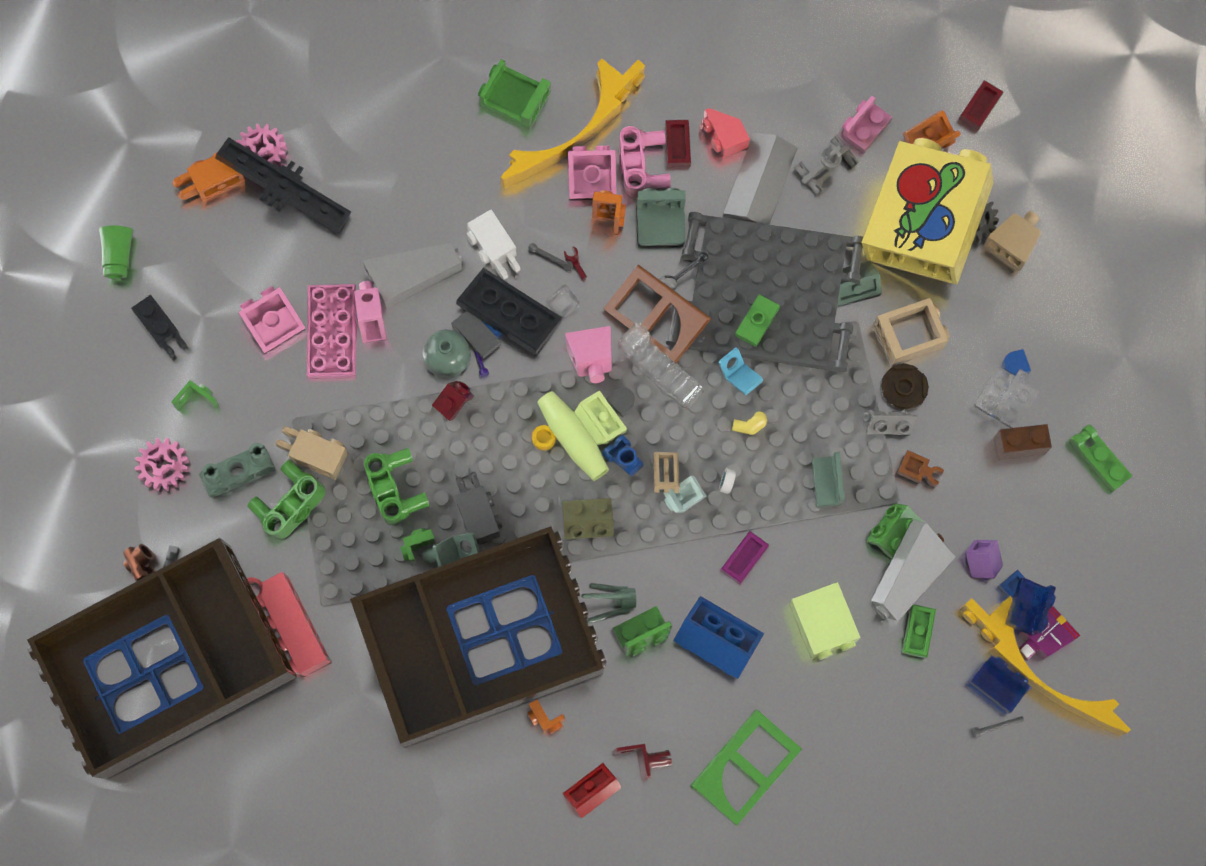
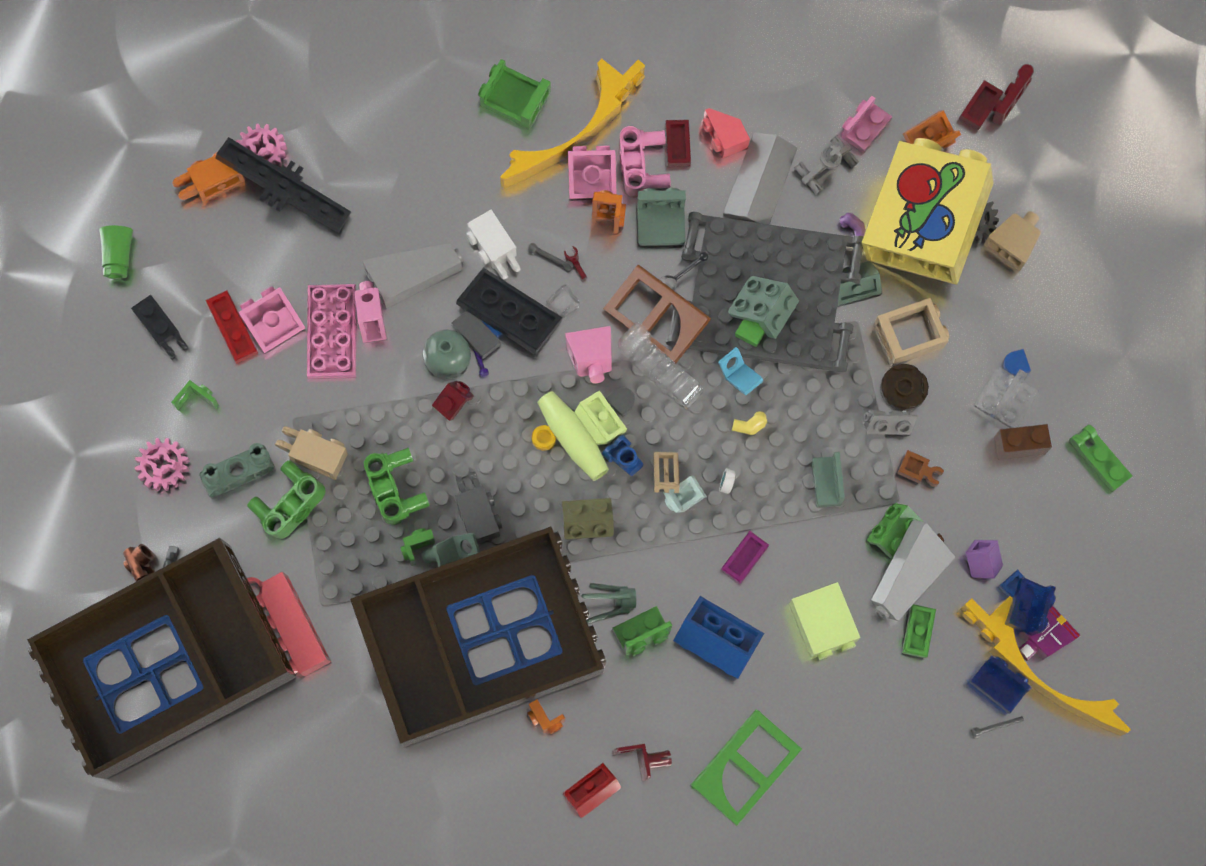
none -> red tile [206,290,258,364]
none -> sand green bracket [728,276,799,339]
none -> medium lavender arm [839,213,866,237]
none -> dark red hinge [992,64,1034,126]

